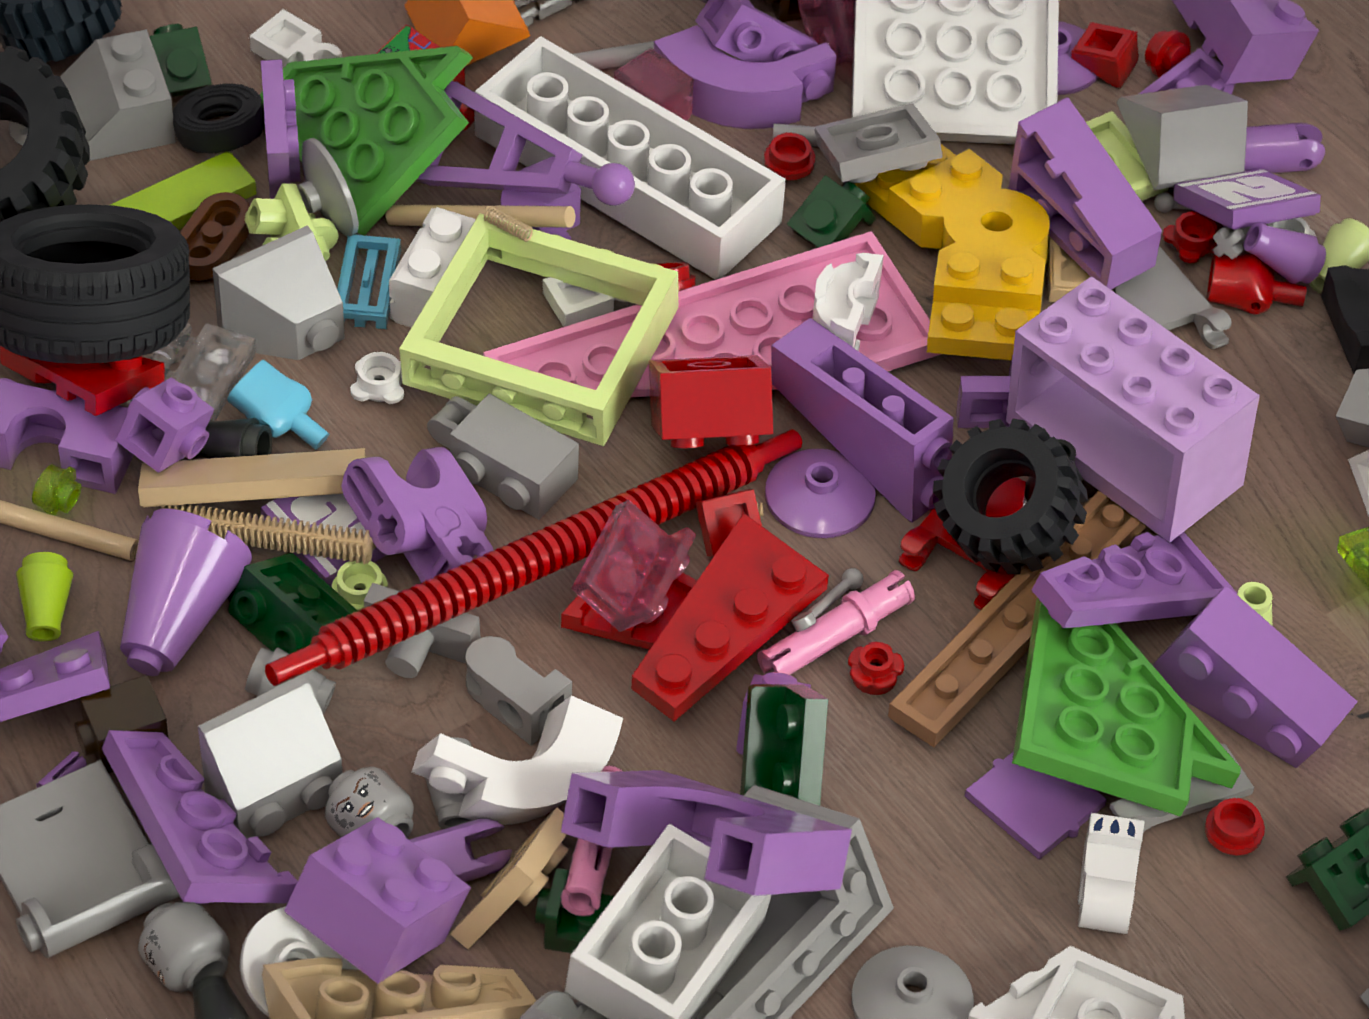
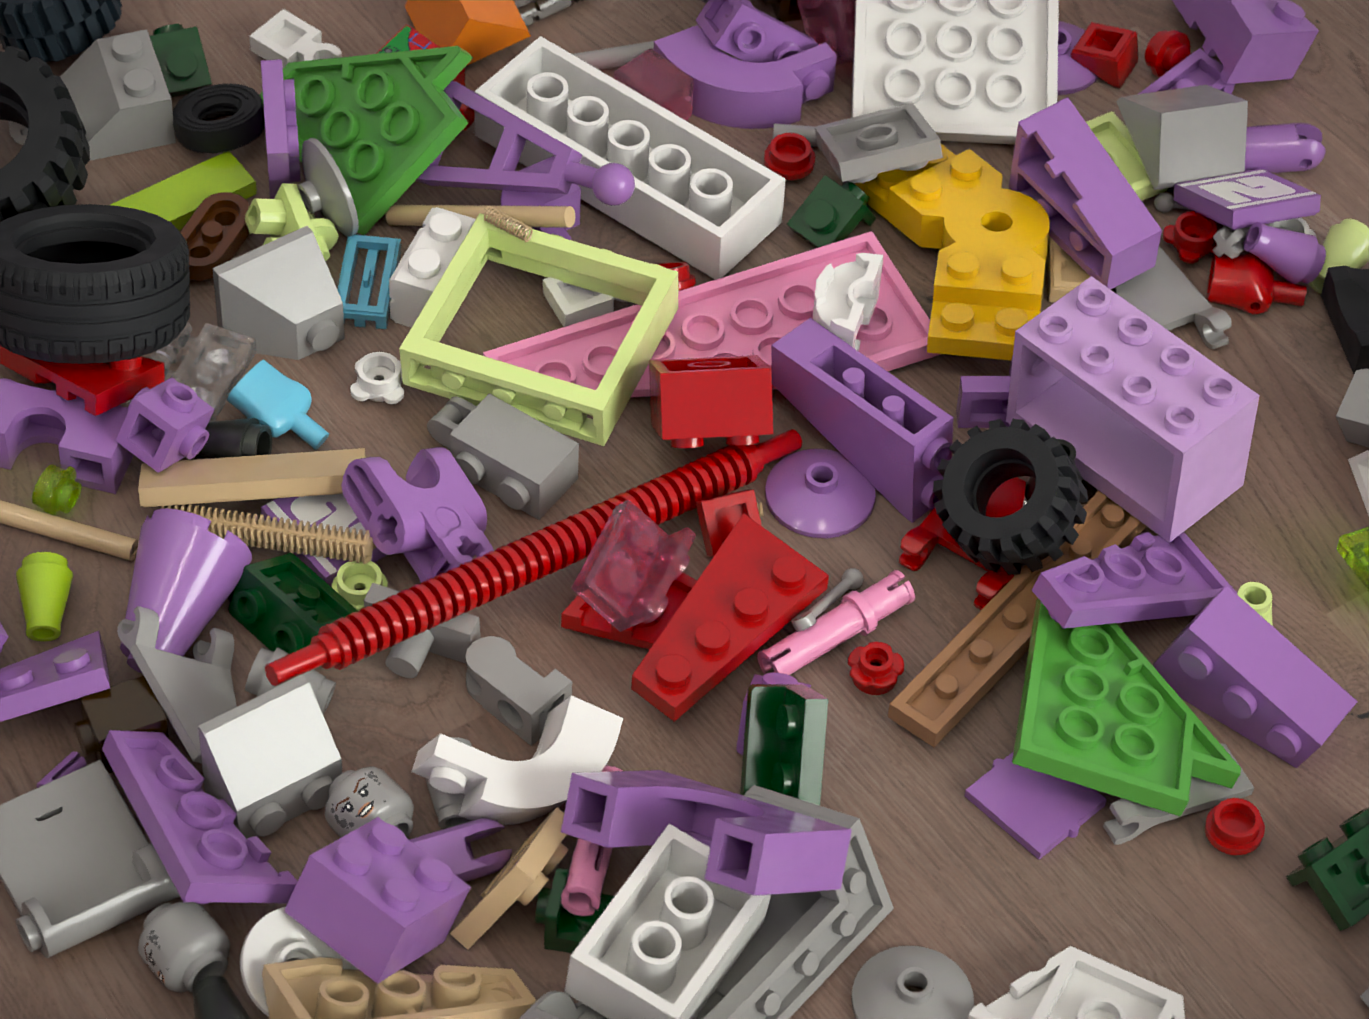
white leg [1078,813,1145,934] -> none
none -> light grey flag [117,606,237,763]

